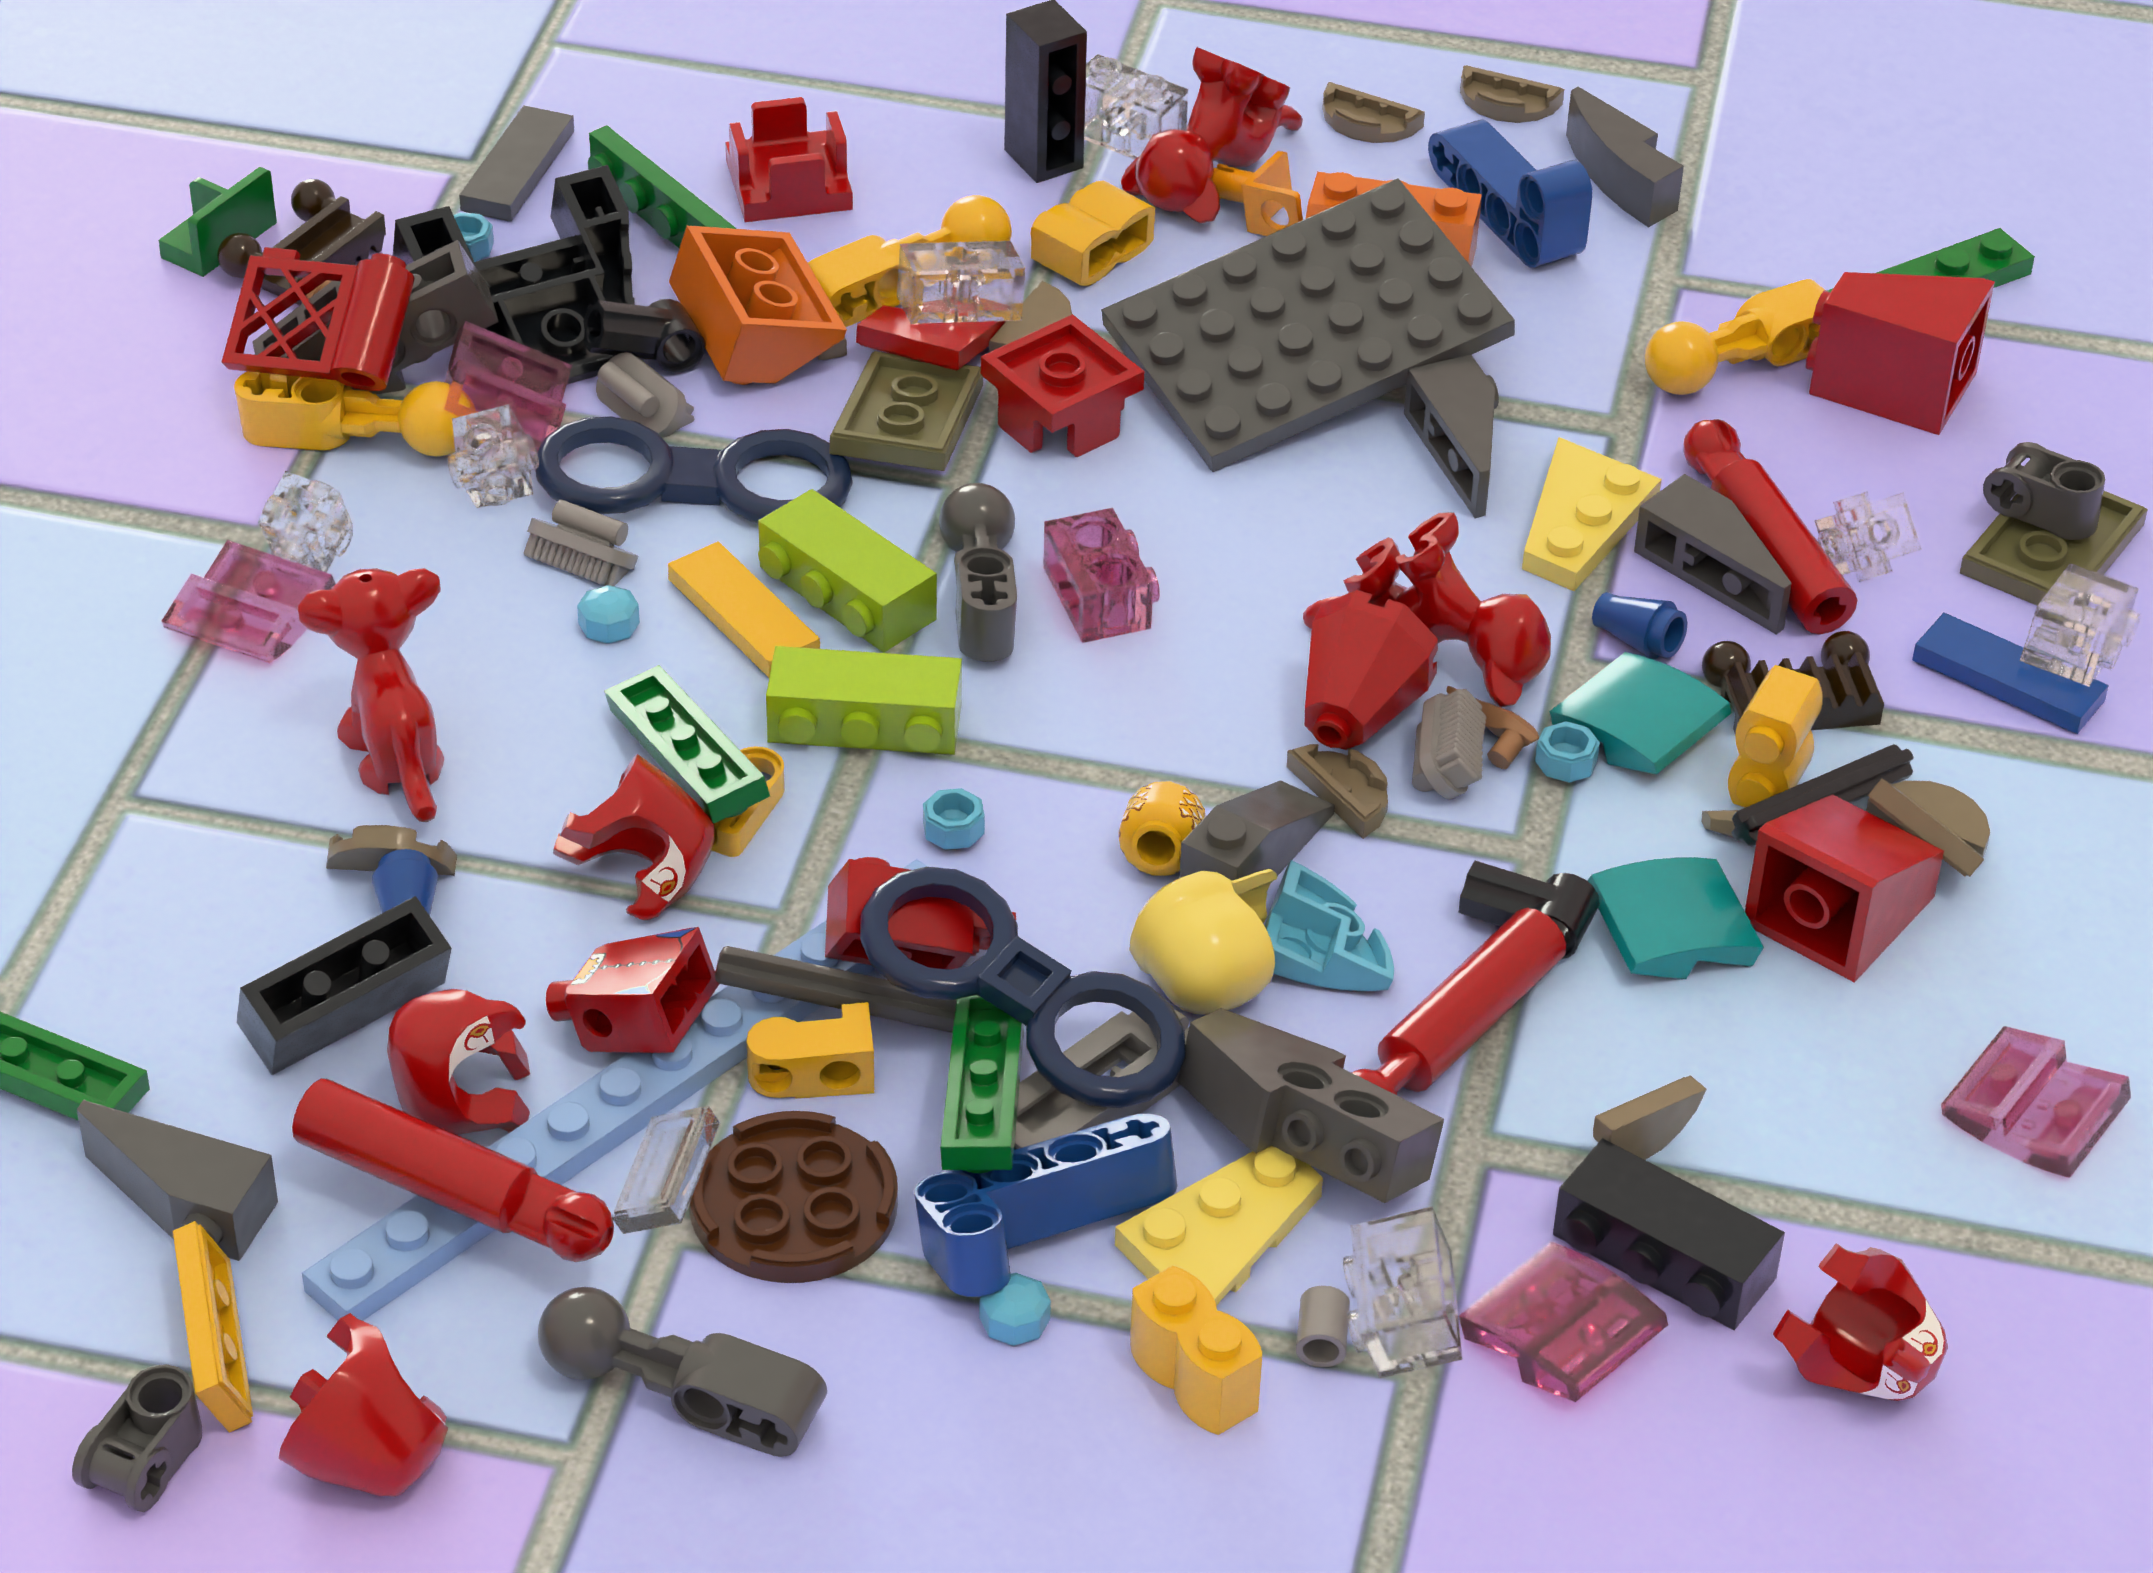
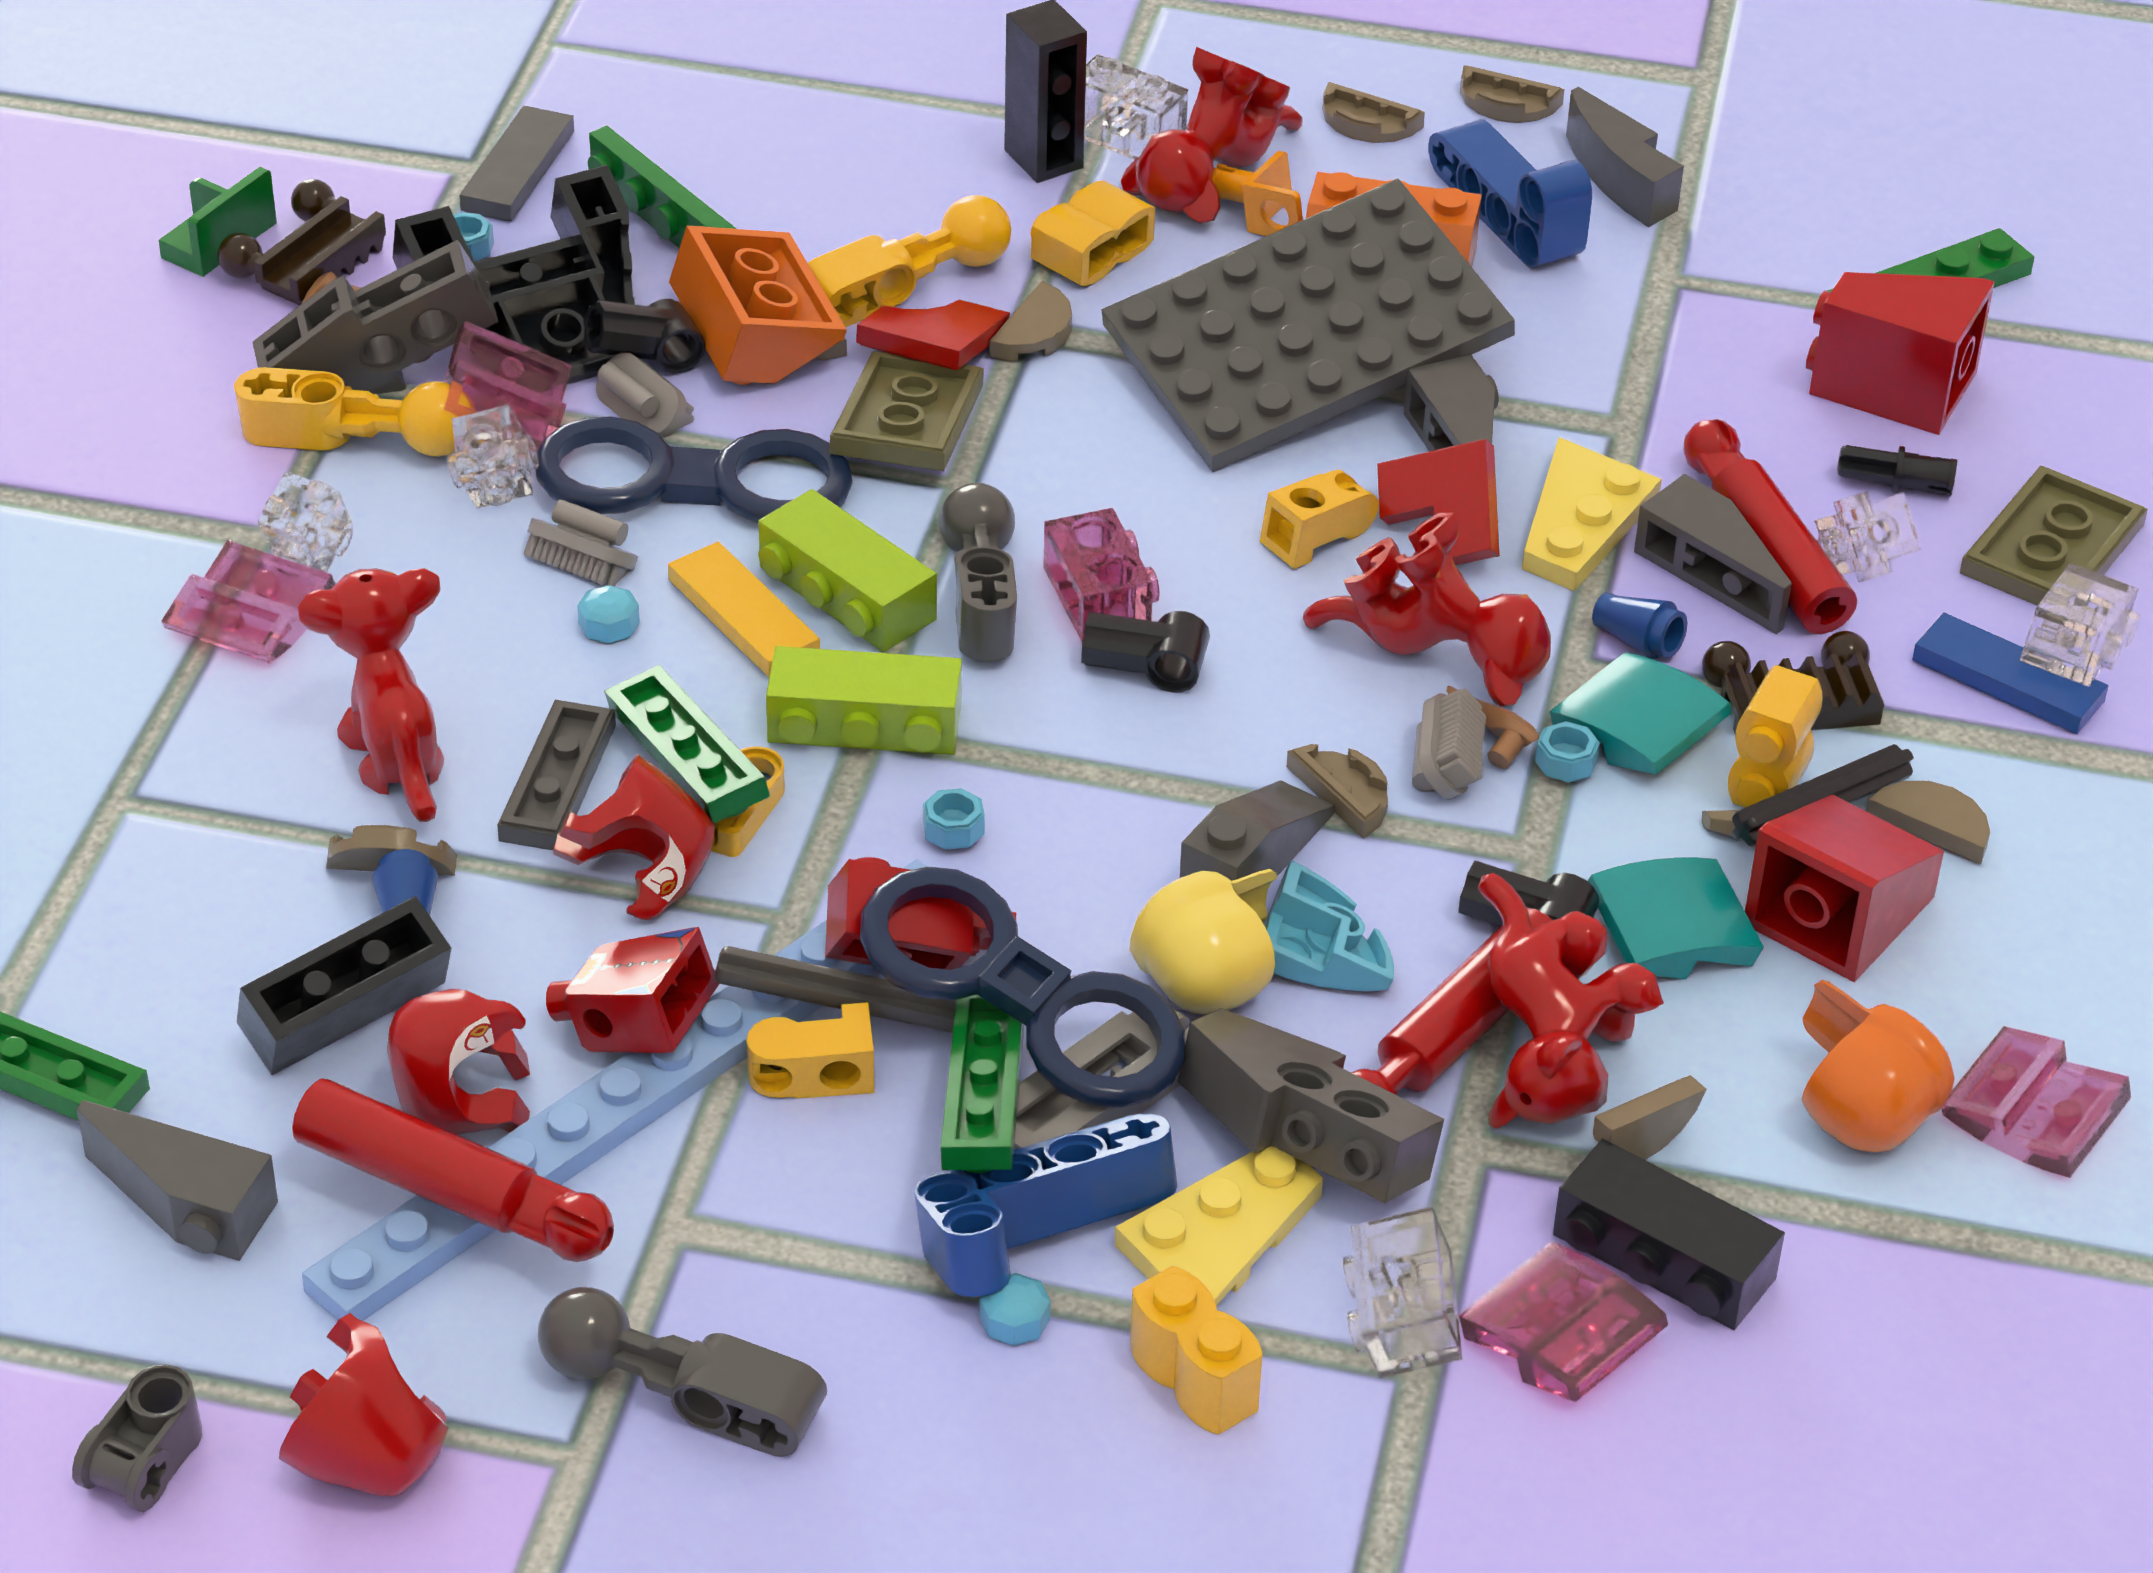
yellow tile [173,1221,253,1433] -> none
red piece [221,247,415,391] -> none
clear tile [612,1106,720,1234] -> none
reddish brown tile [688,1111,898,1283] -> none
red panel [725,97,853,222] -> none
clear brick [897,241,1025,324] -> none
red panel [981,314,1145,457] -> none
yellow head [1118,781,1206,876] -> none
light grey hinge [1296,1286,1350,1367] -> none
red cone [1304,590,1438,750] -> none
yellow beam [1645,279,1825,395] -> none
red piece [1773,1243,1948,1401] -> none
dark tan tile [1868,778,1984,877] -> none
dark grey piece [1983,442,2106,540] -> none
none -> dark grey tile [497,699,616,850]
none -> black piece [1081,611,1210,693]
none -> yellow leg [1259,470,1379,569]
none -> red tile [1377,439,1500,566]
none -> red animal [1478,872,1664,1129]
none -> orange piece [1801,980,1955,1152]
none -> black axle [1837,445,1957,497]

